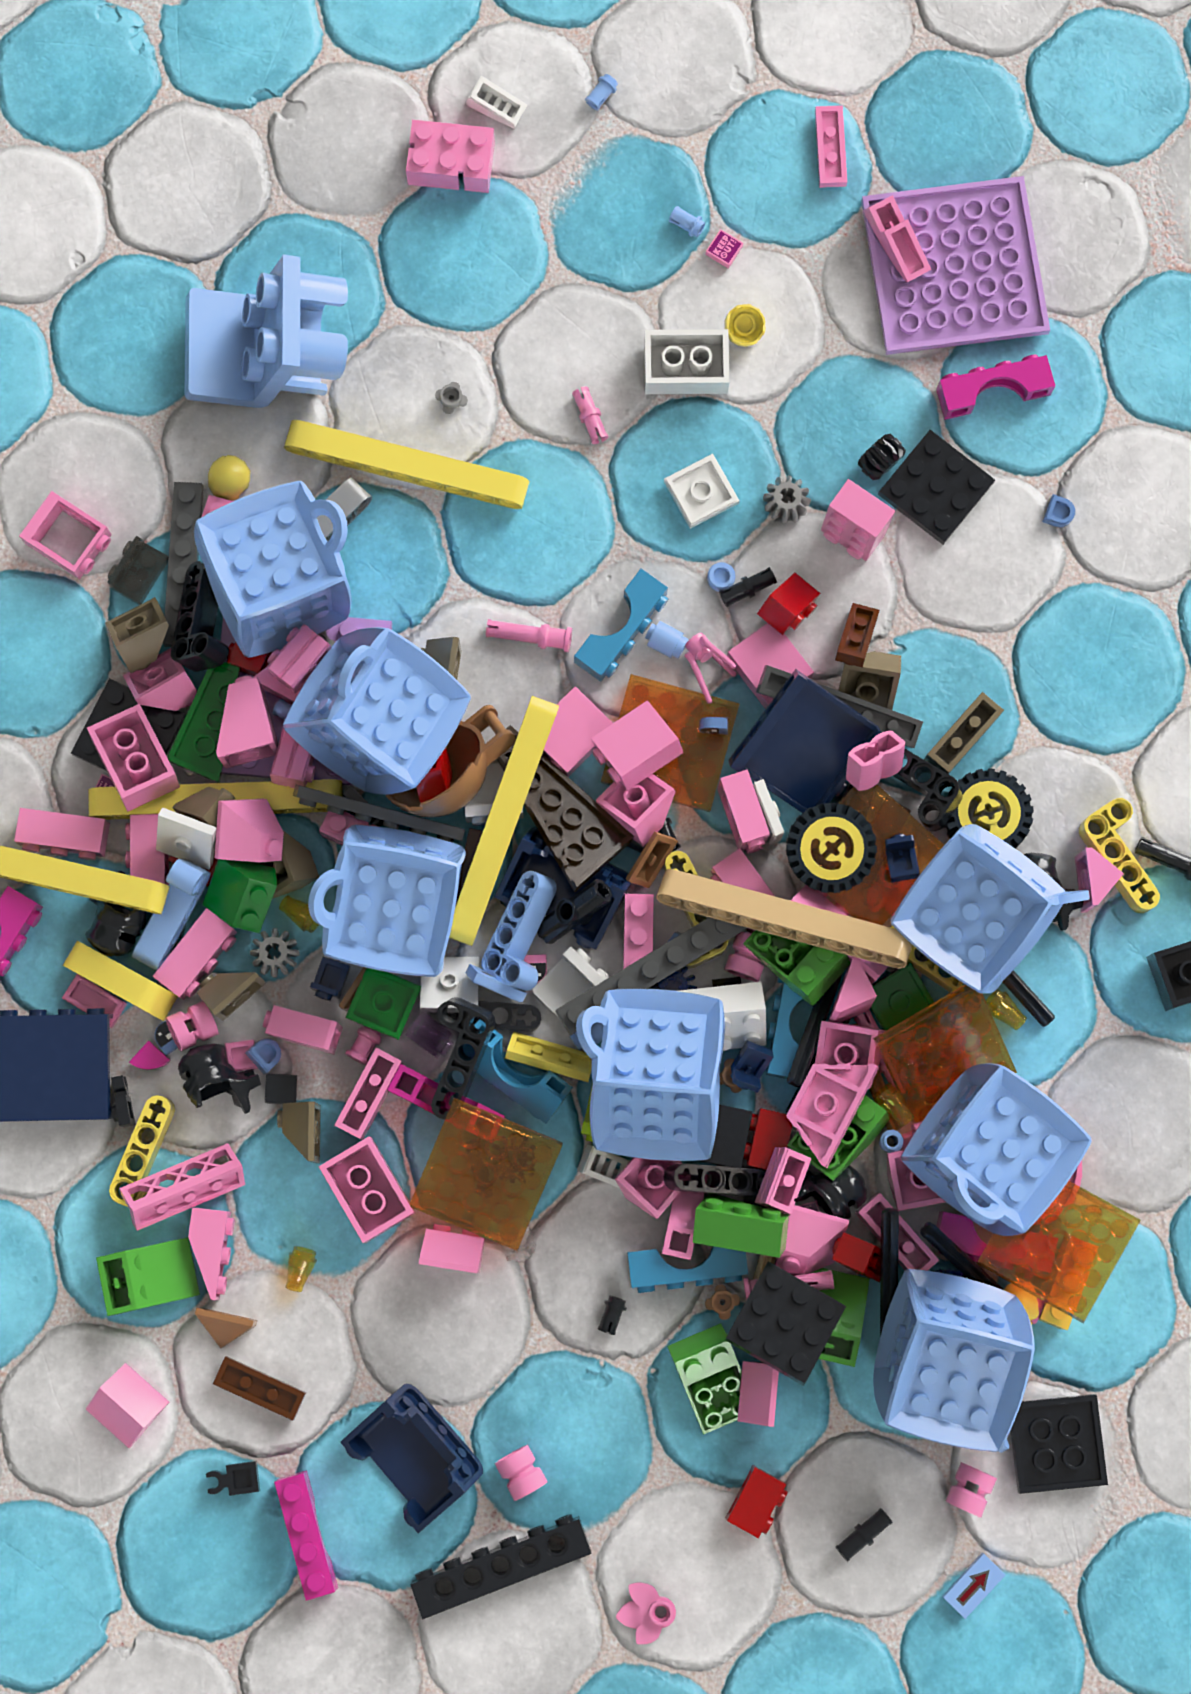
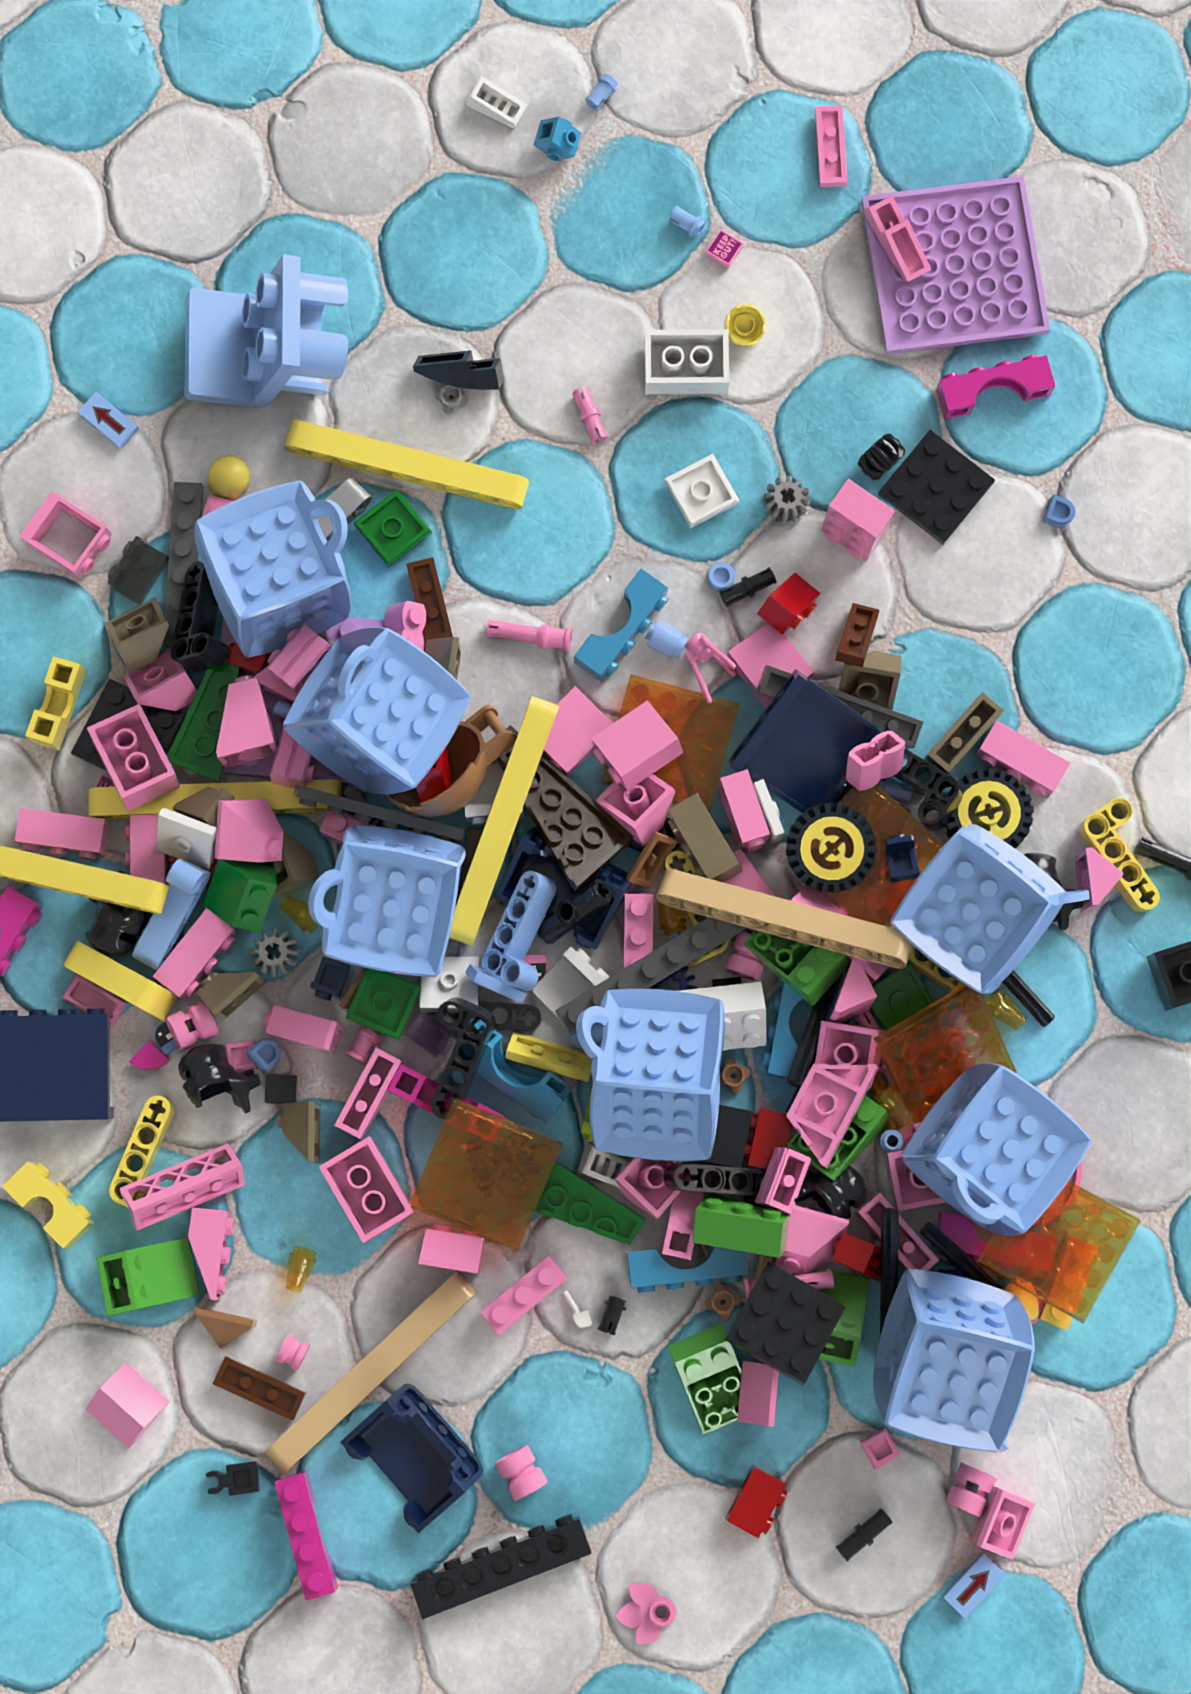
black plate [111,1075,136,1127] -> none
bright pink piece [406,120,495,193] -> none
medium blue tile [699,717,728,735] -> none
dark blue bracket [731,1040,774,1093] -> none
black plate [1010,1394,1108,1494] -> none
none -> light yellow arch [2,1161,94,1249]
none -> light yellow arch [25,656,87,751]
none -> light blue tile [78,392,139,449]
none -> tan beam [264,1270,477,1475]
none -> bright pink wheel [276,1334,310,1371]
none -> green plate [353,489,432,567]
none -> bright pink brick [384,601,426,651]
none -> reddish brown plate [406,557,453,643]
none -> black slope [413,350,504,390]
none -> bright pink brick [480,1255,568,1335]
none -> green wing [516,1156,646,1245]
none -> dark azure brick [533,116,581,161]
none -> white hand [562,1290,592,1329]
none -> clear yellow cone [655,896,687,936]
none -> dark tan brick [667,793,743,882]
none -> bright pink tile [860,1428,901,1469]
none -> light blue pin [875,778,913,804]
none -> bright pink slope [970,1486,1035,1560]
none -> bright pink brick [975,720,1070,797]

